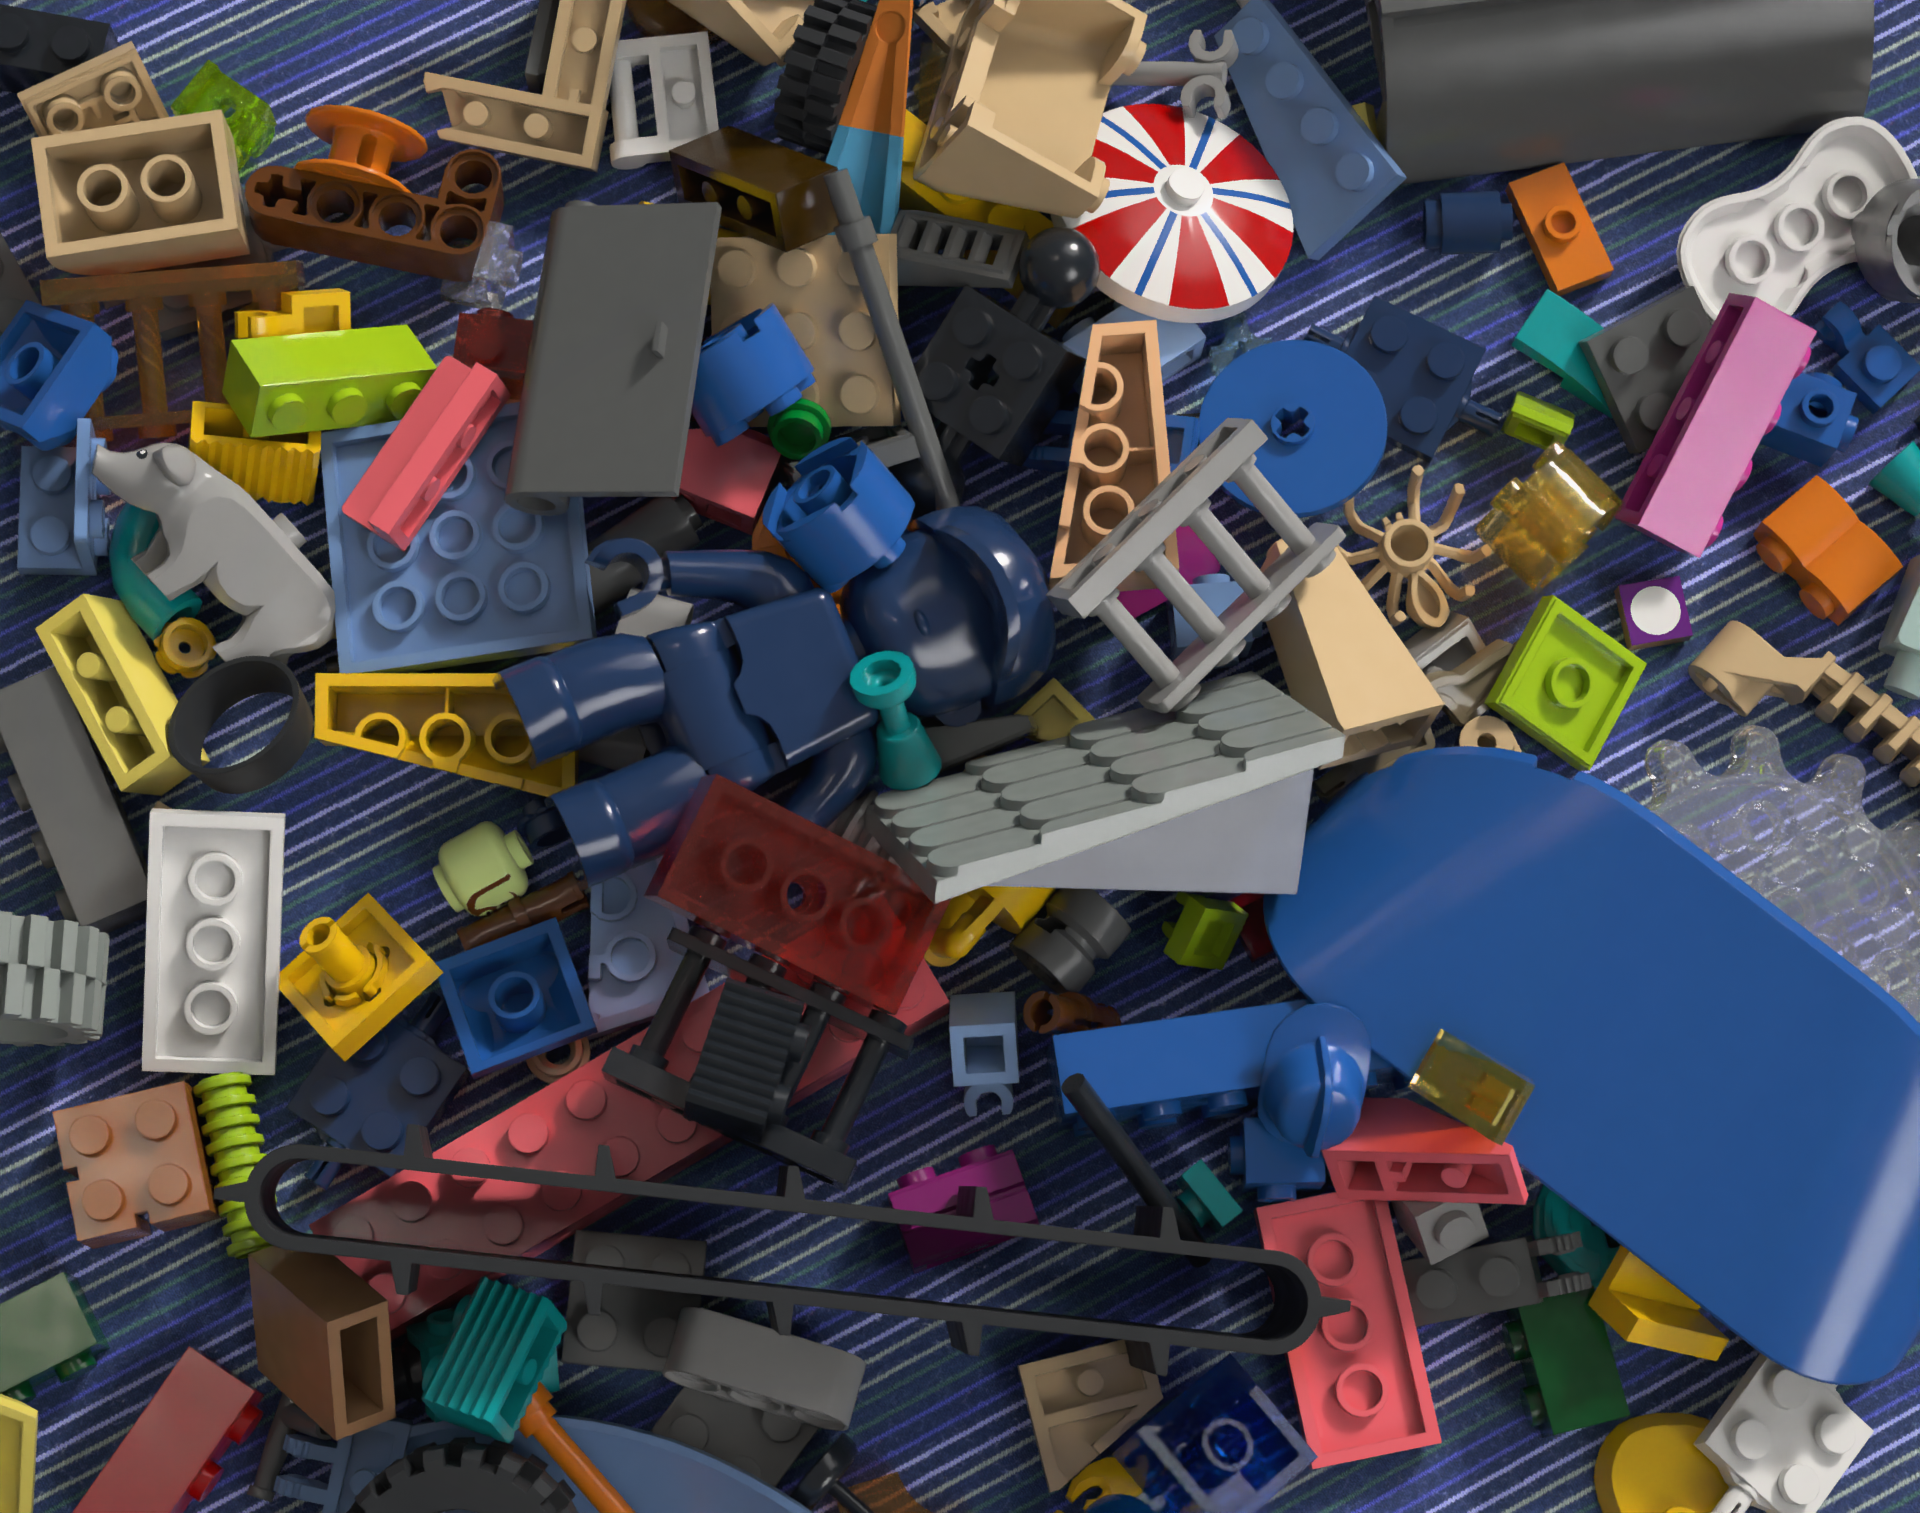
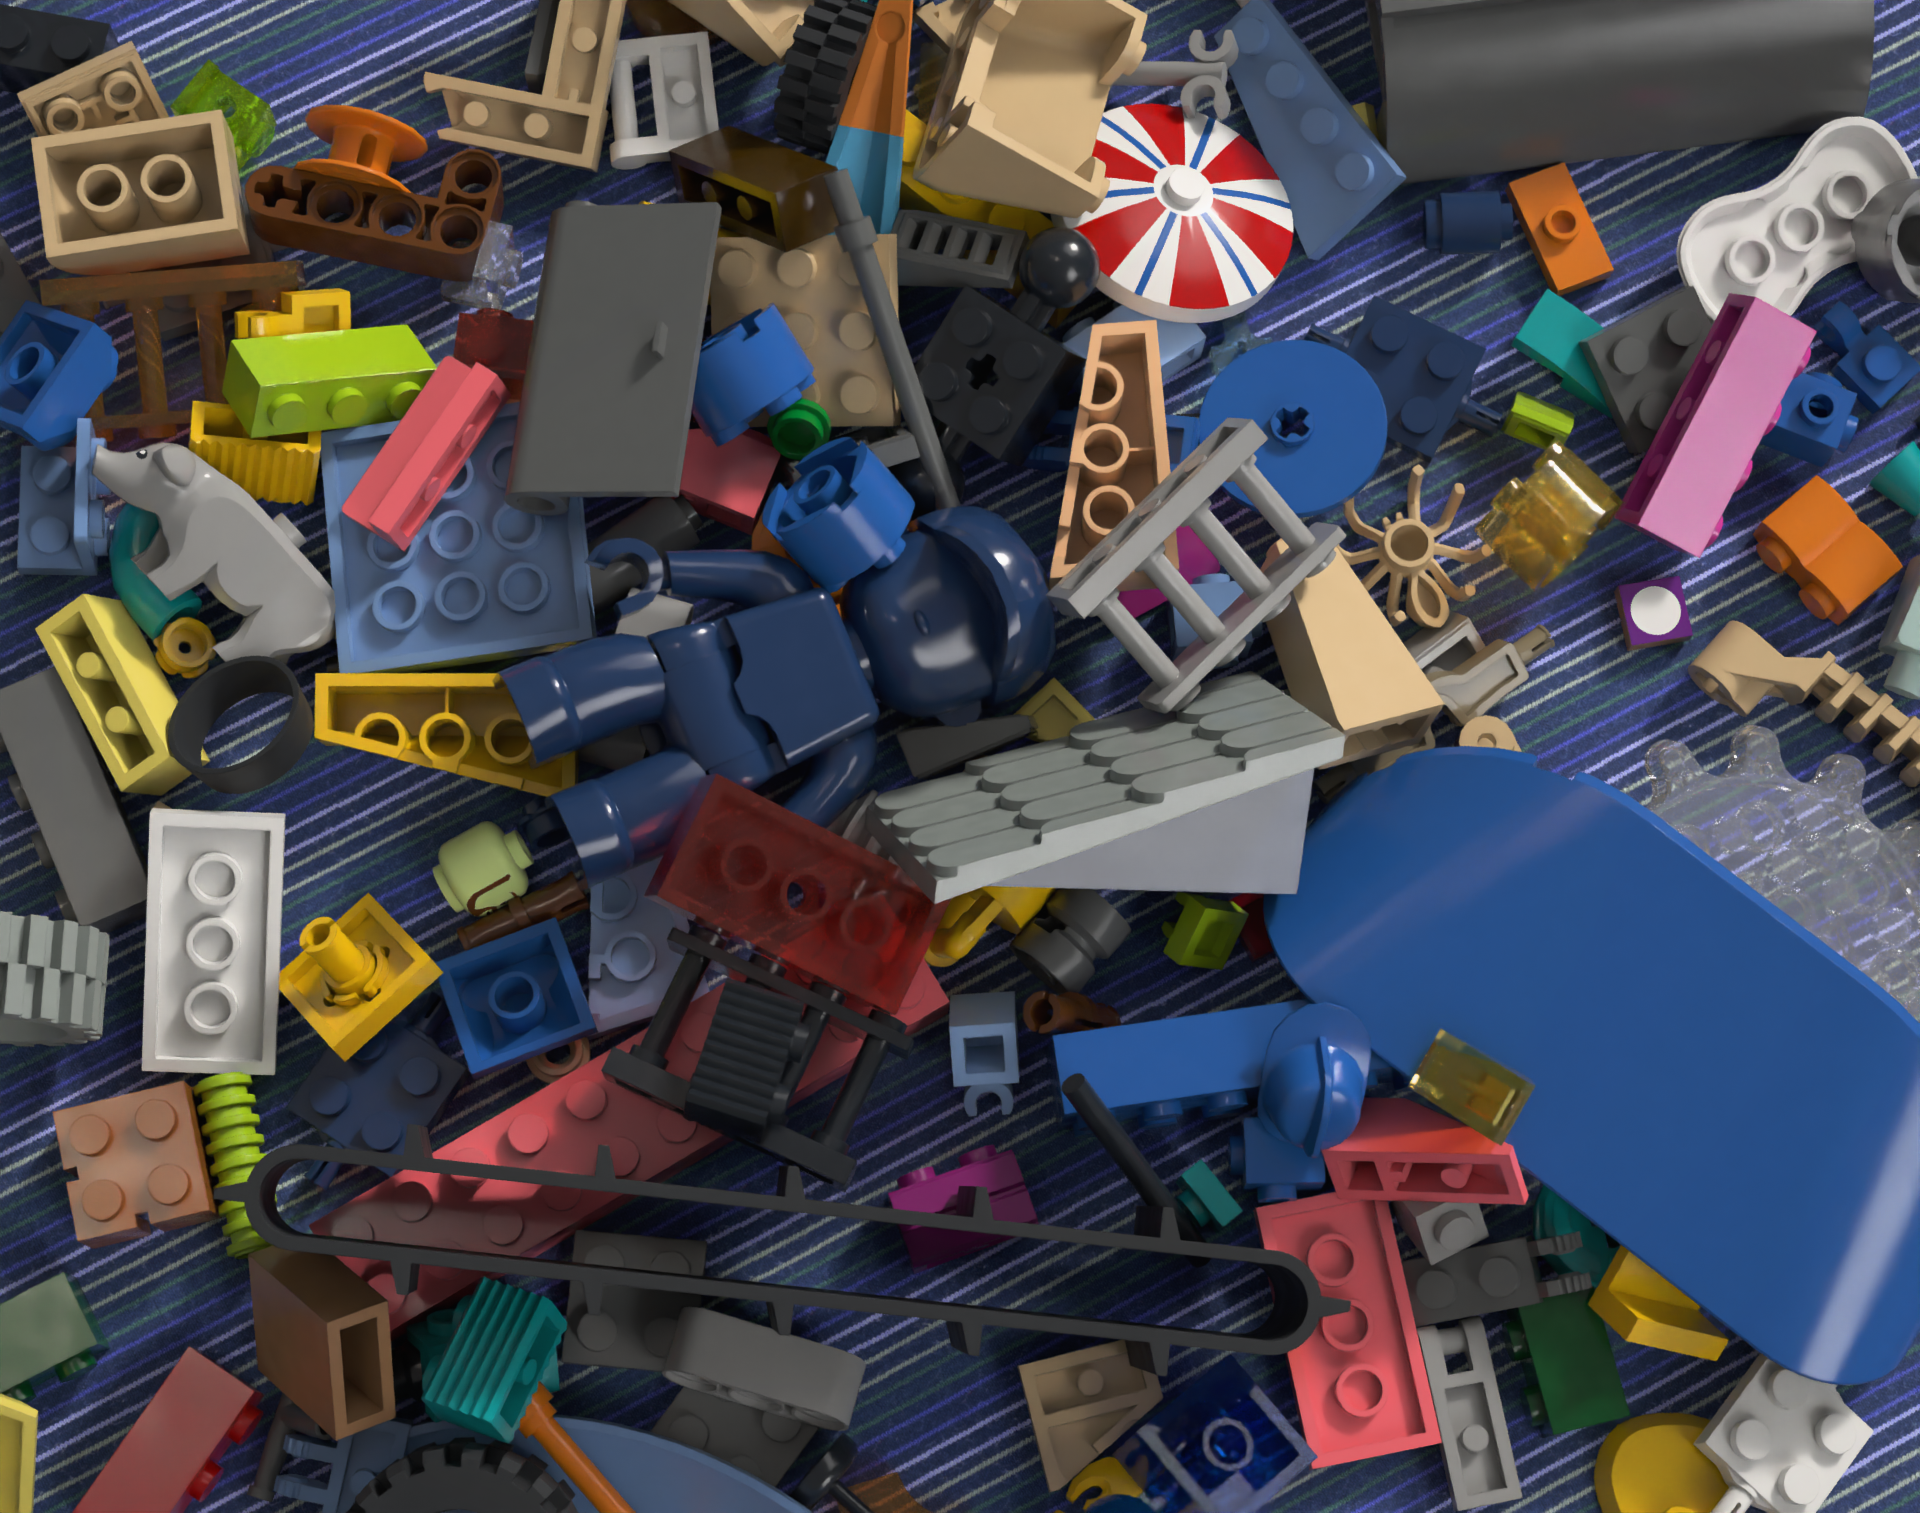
teal piece [850,650,942,791] -> none
lime tile [1484,595,1647,771] -> none
none -> light grey plate [1416,1315,1523,1512]

